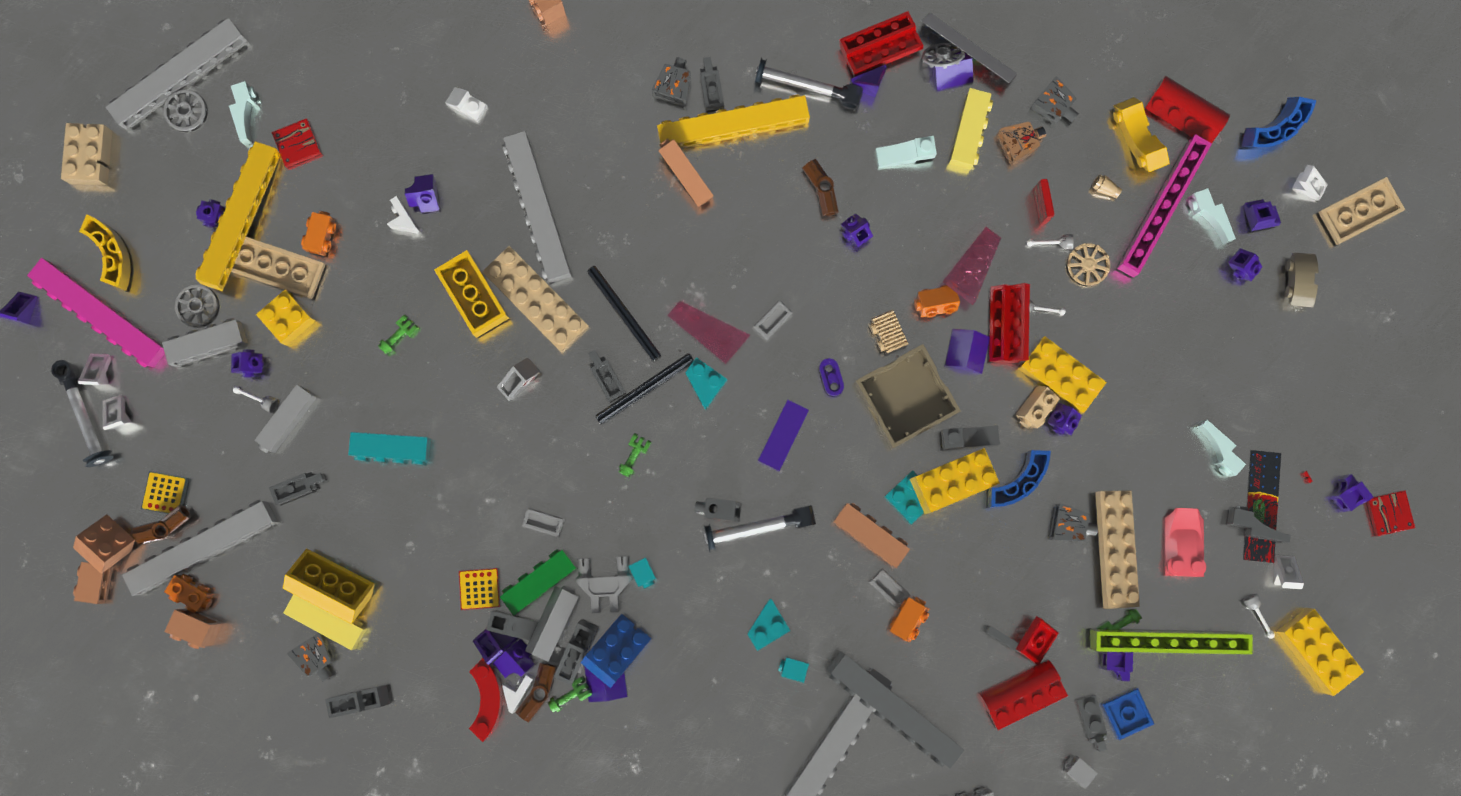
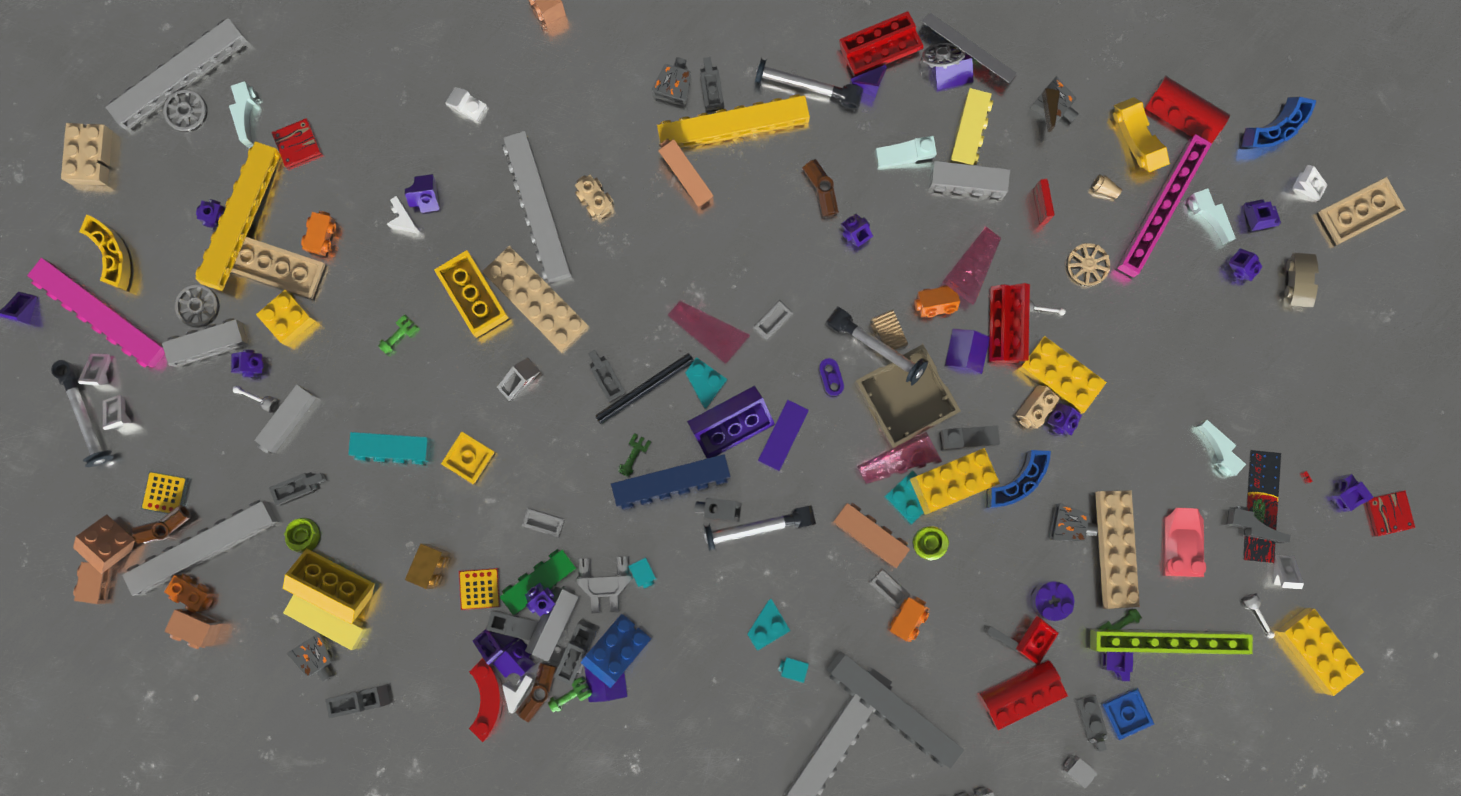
black axle [587,266,661,361] -> none
medium nougat torso [997,122,1046,166] -> none
hinge [1026,234,1073,249] -> none
none -> lime piece [284,518,319,553]
none -> pearl gold brick [405,543,450,589]
none -> yellow plate [441,432,495,484]
none -> dark purple brick [525,583,556,617]
none -> tan brick [575,175,614,219]
none -> dark blue brick [611,454,731,510]
none -> dark purple slope [687,385,775,459]
none -> piece [826,306,928,386]
none -> clear pink wing [857,432,942,484]
none -> lime piece [913,526,949,560]
none -> light grey brick [930,161,1010,198]
none -> dark purple brick [1031,581,1075,621]
none -> dark brown slope [1042,88,1060,132]

